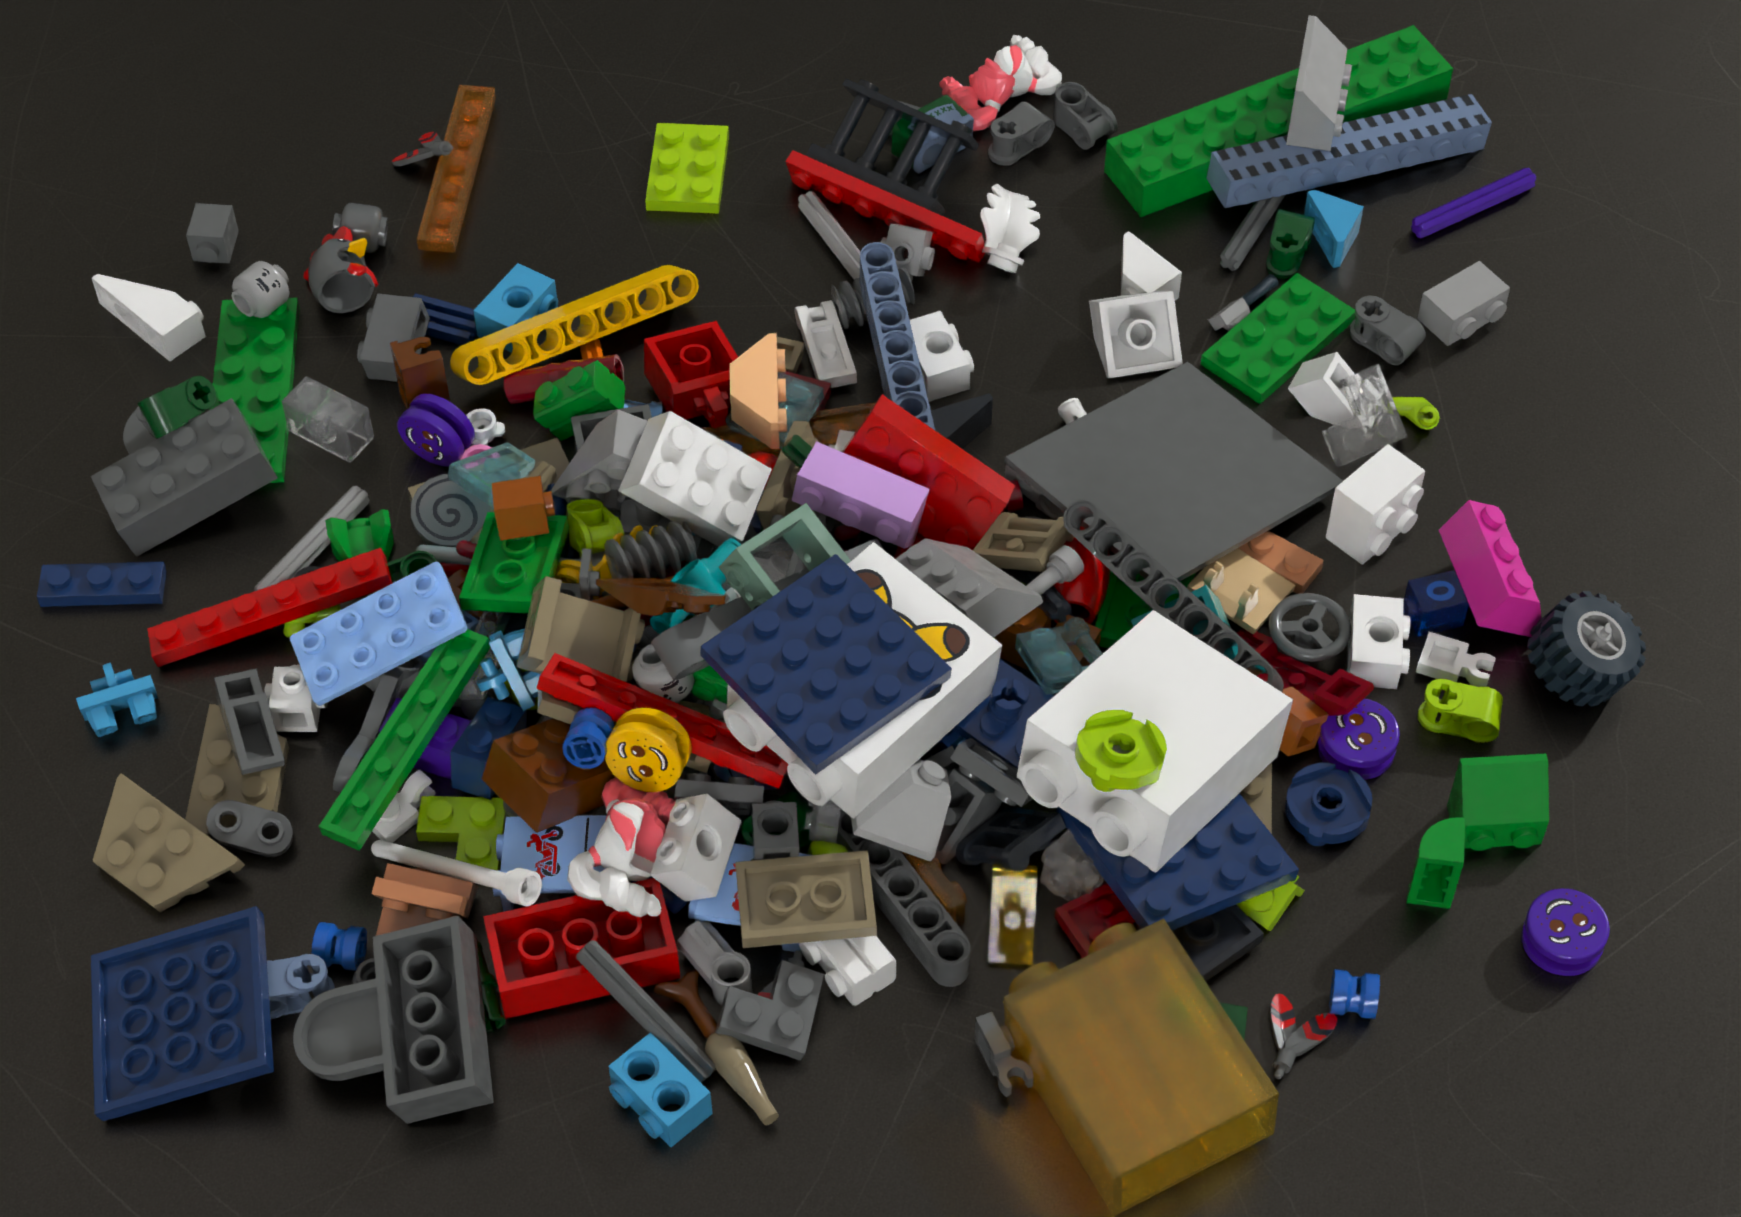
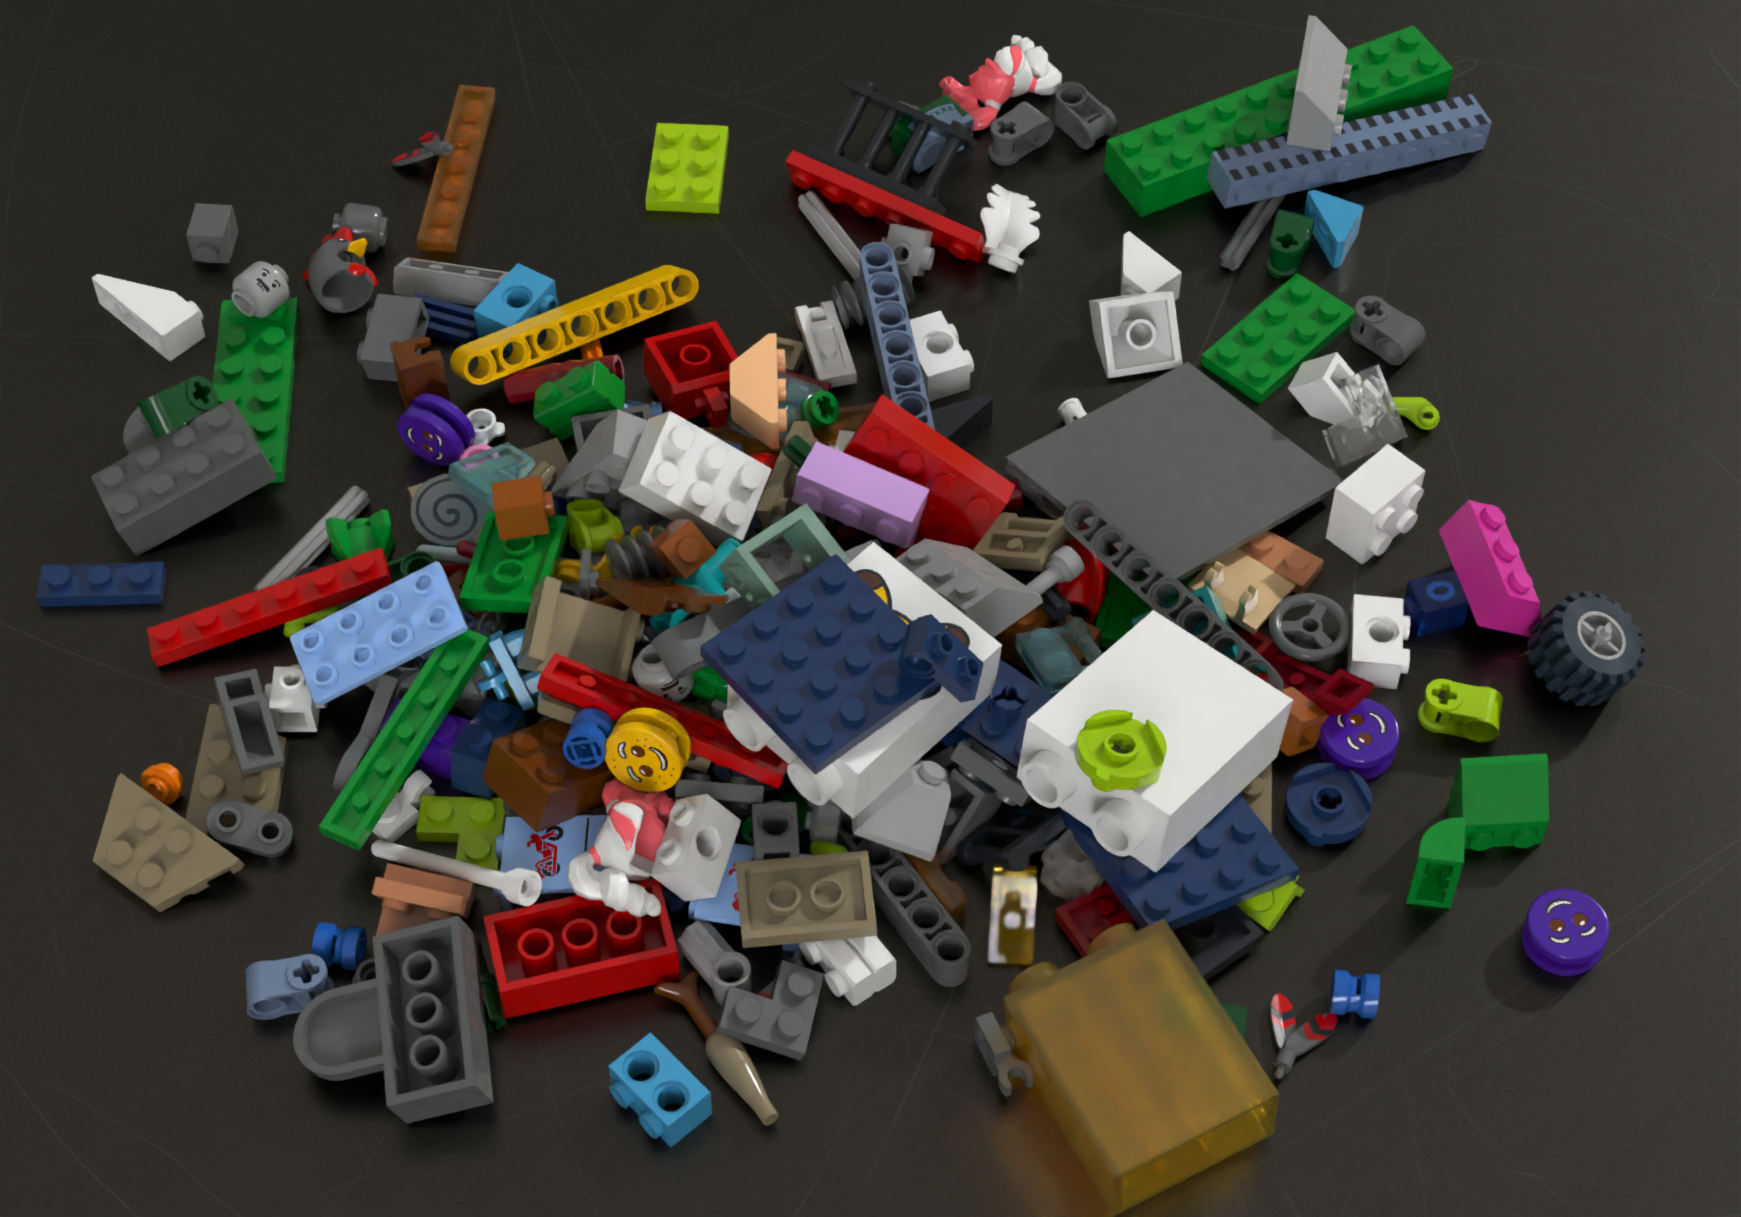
dark azure hips [76,662,158,737] -> none
dark blue plate [91,906,274,1121] -> none
clear brick [282,376,374,463] -> none
dark grey axle [576,940,715,1082] -> none
light grey piece [1208,274,1278,331] -> none
dark purple axle [1411,168,1537,238] -> none
white plate [1416,631,1496,687] -> none
light grey brick [1417,261,1510,346] -> none
none -> orange plate [140,763,183,804]
none -> light grey slope [393,257,509,306]
none -> dark orange brick [647,518,717,579]
none -> green bush [800,390,840,430]
none -> dark blue plate [898,614,984,703]

